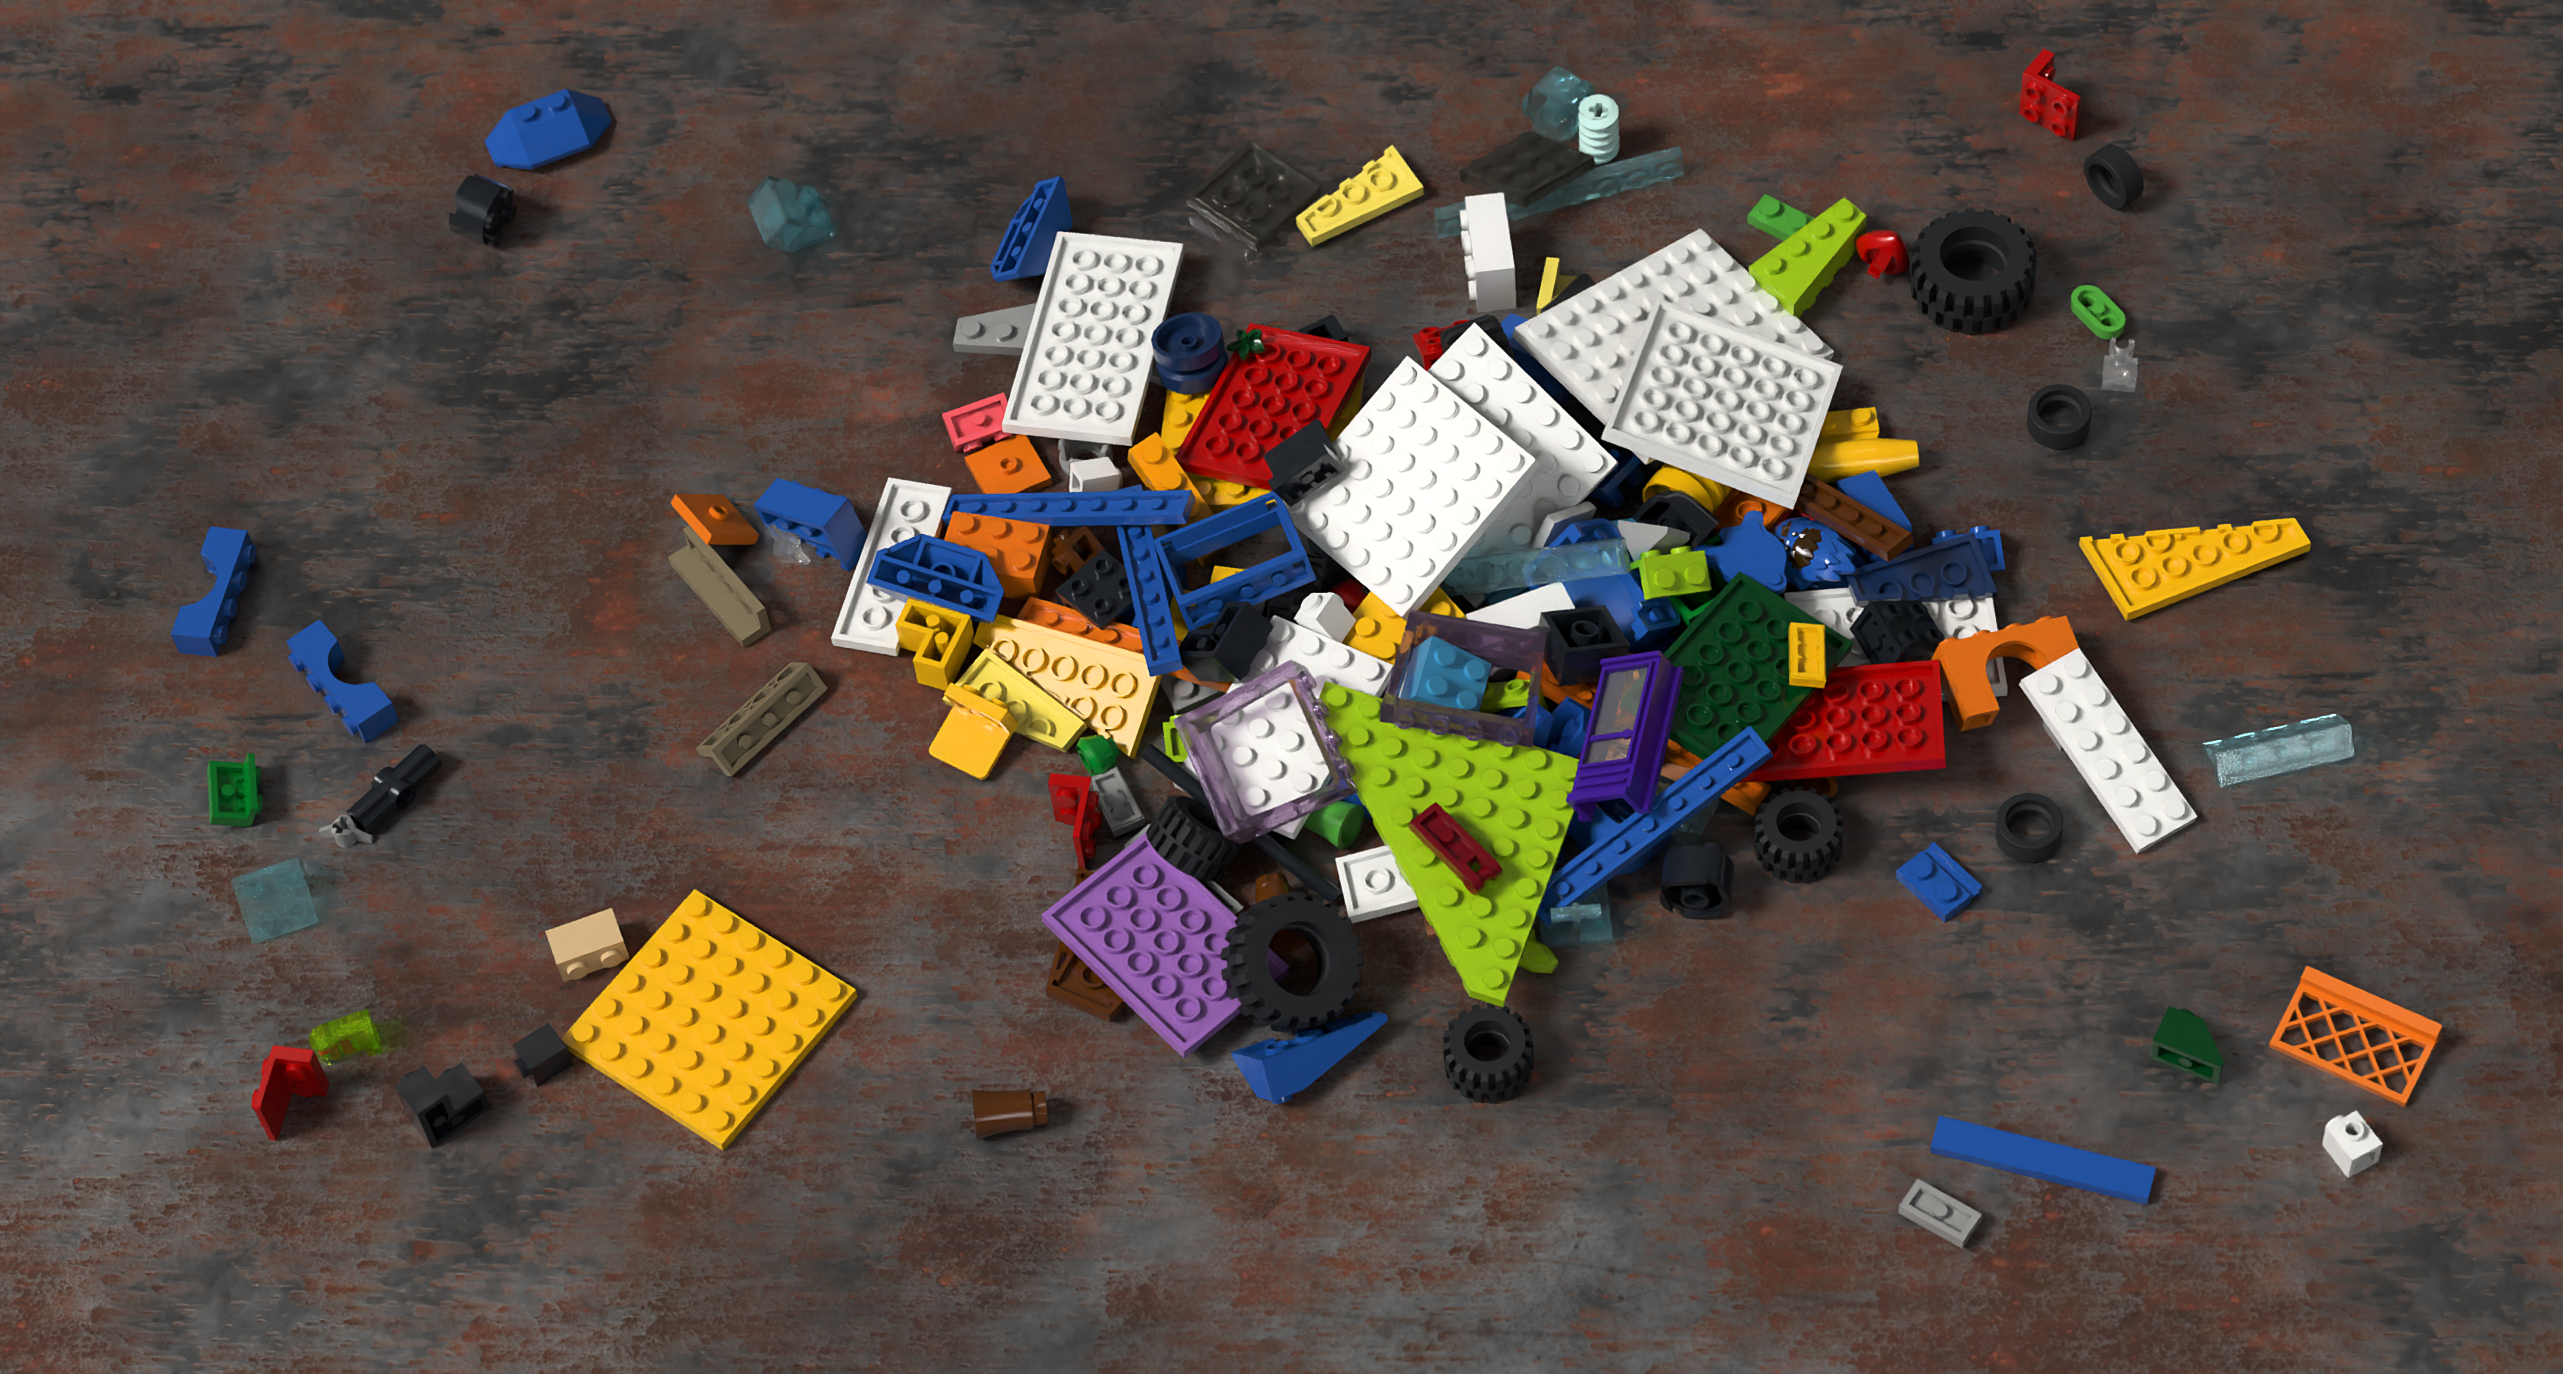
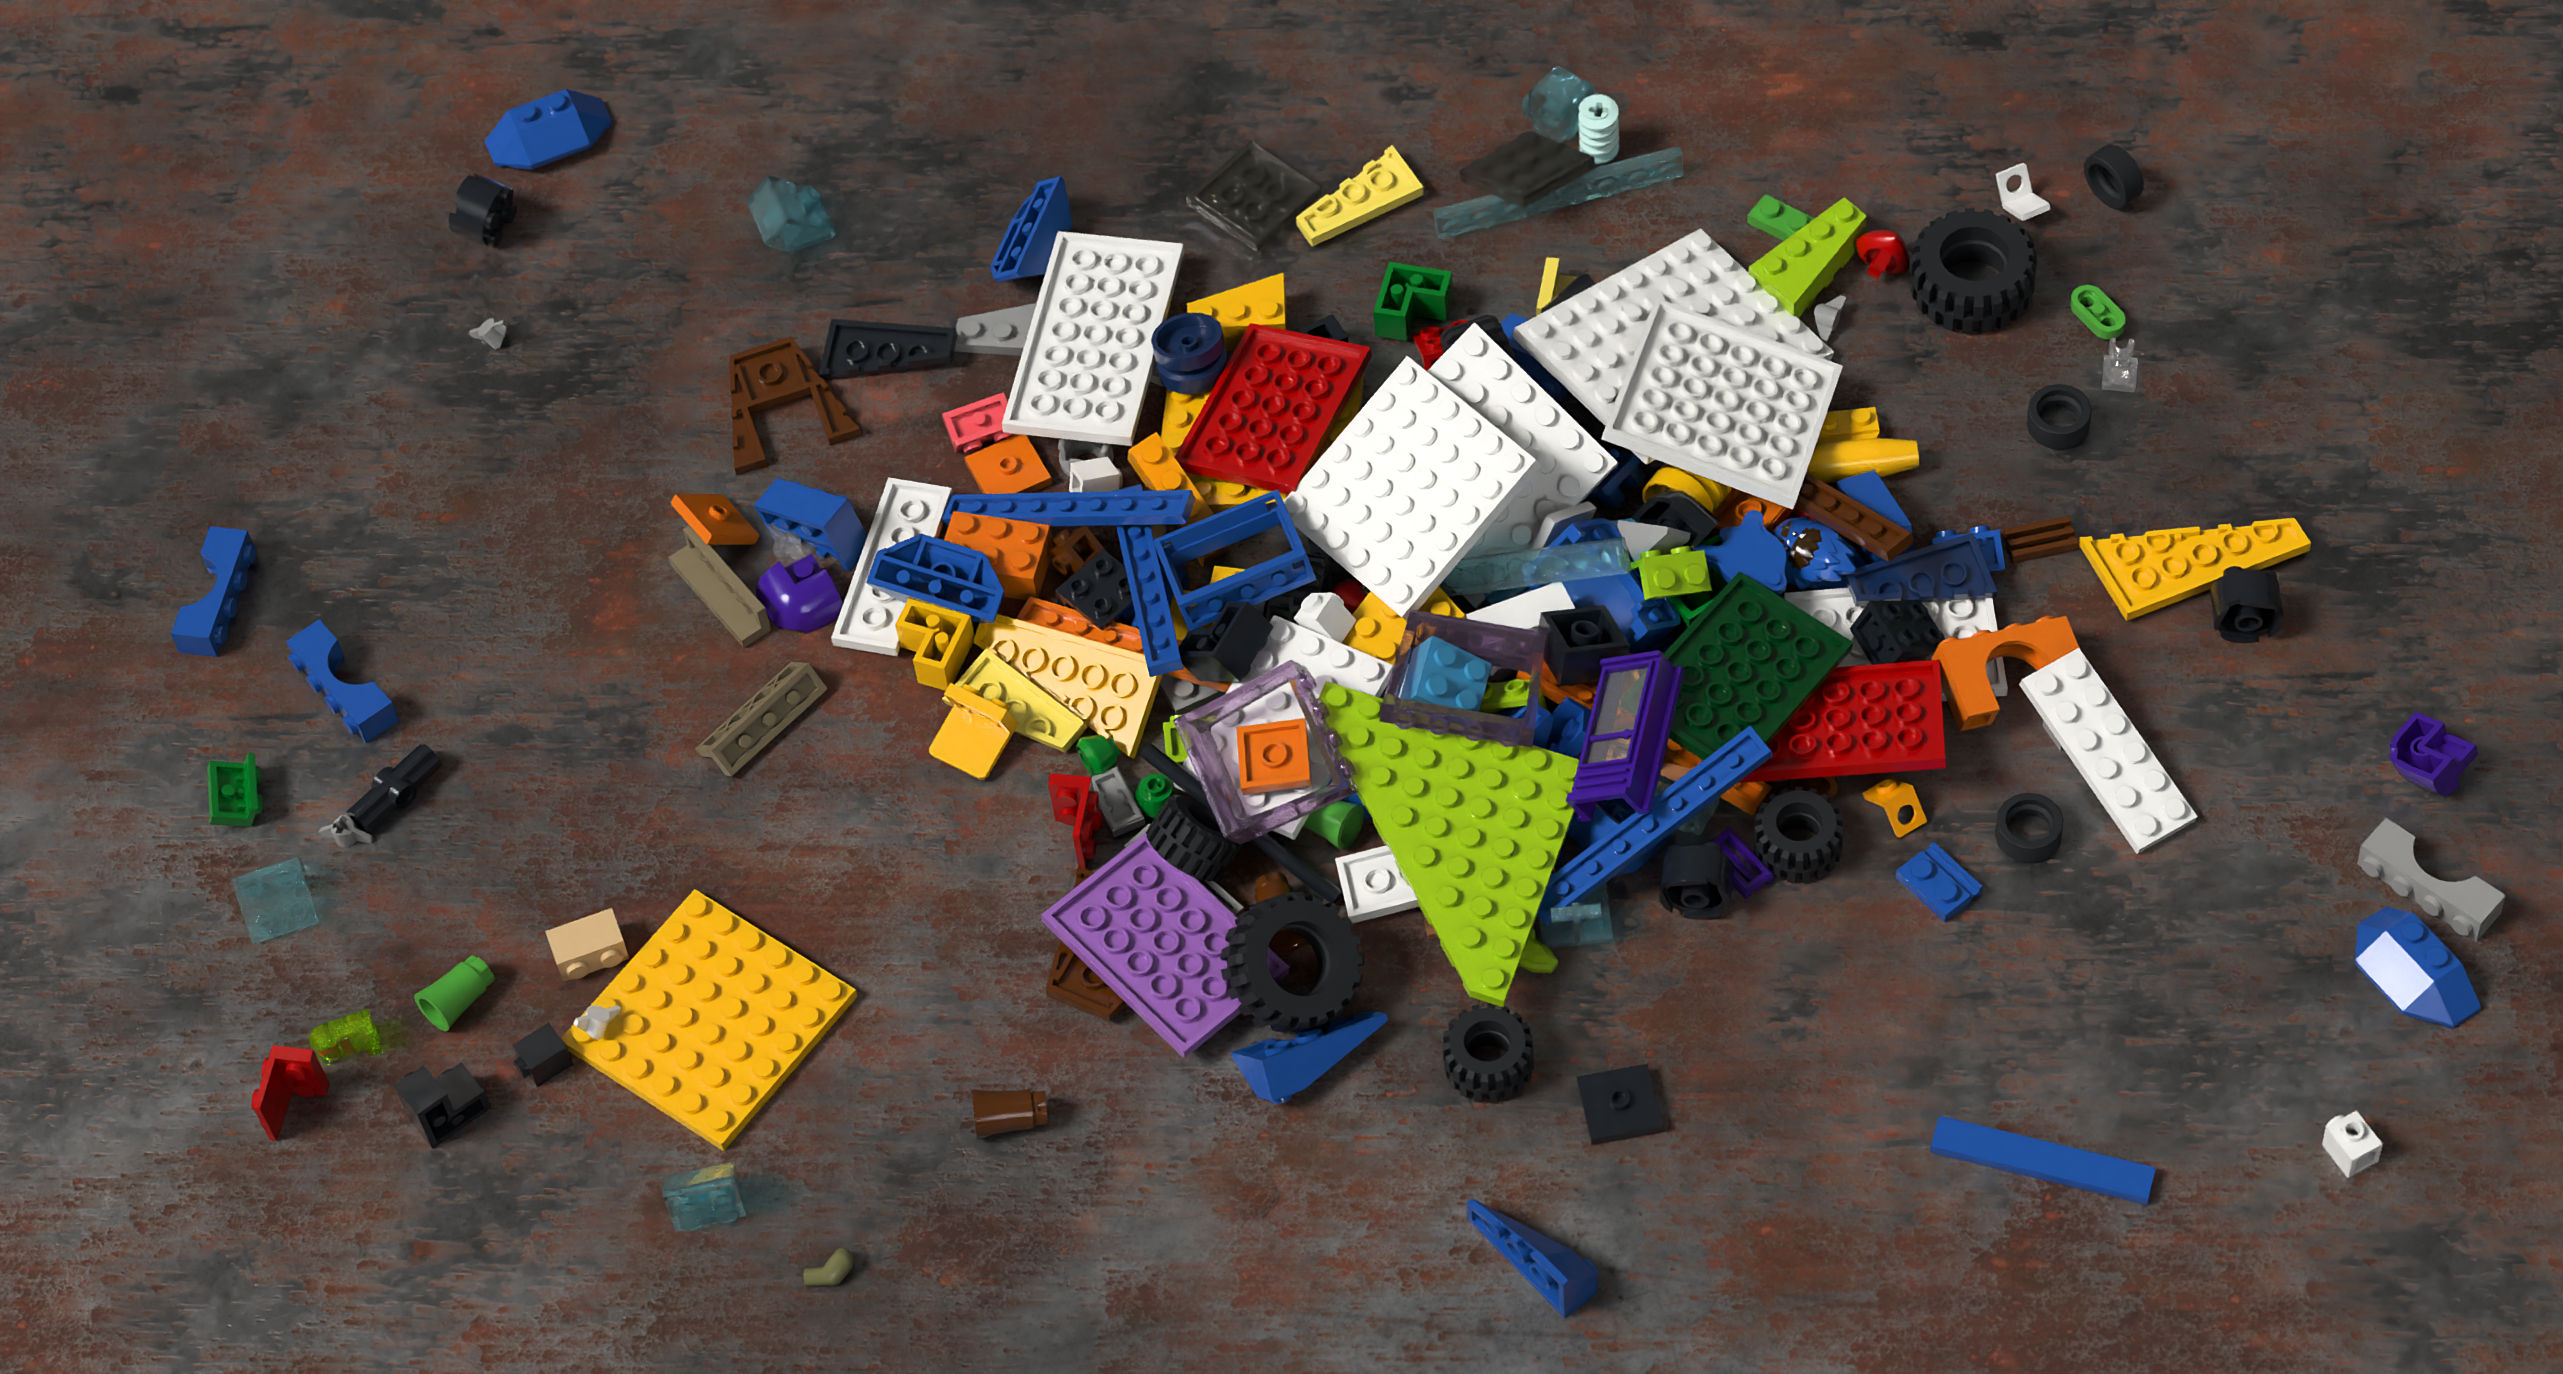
dark green plant [1226,329,1265,362] -> none
black bracket [1264,419,1346,507] -> none
dark red plate [1409,802,1503,895] -> none
white brick [1460,192,1517,313] -> none
yellow plate [1789,622,1826,688] -> none
light grey plate [1898,1179,1982,1249] -> none
red bracket [2019,49,2081,141] -> none
dark green slope [2150,1006,2224,1085] -> none
clear light blue fence [2203,713,2355,787] -> none
orange fence [2269,966,2443,1107] -> none
none -> bright green plant [414,955,495,1031]
none -> light grey piece [469,318,508,349]
none -> white piece [574,1005,621,1040]
none -> clear light blue slope [662,1161,747,1232]
none -> reddish brown wing [729,336,861,476]
none -> dark purple brick [756,554,843,634]
none -> olive arm [804,1248,854,1286]
none -> black wing [818,319,958,381]
none -> green cone [1134,774,1180,819]
none -> yellow wedge [1187,272,1287,351]
none -> orange plate [1236,718,1312,795]
none -> green brick [1373,262,1454,341]
none -> blue wedge [1466,1198,1598,1319]
none -> black plate [1577,1064,1663,1145]
none -> dark purple tile [1707,828,1773,899]
none -> light grey piece [1814,295,1847,343]
none -> light orange bracket [1863,777,1927,838]
none -> white bracket [1996,163,2051,221]
none -> reddish brown tile [2003,516,2079,563]
none -> black brick [2210,566,2284,643]
none -> blue wedge [2354,906,2481,1029]
none -> light grey arch [2357,818,2506,942]
none -> dark purple brick [2389,712,2478,796]

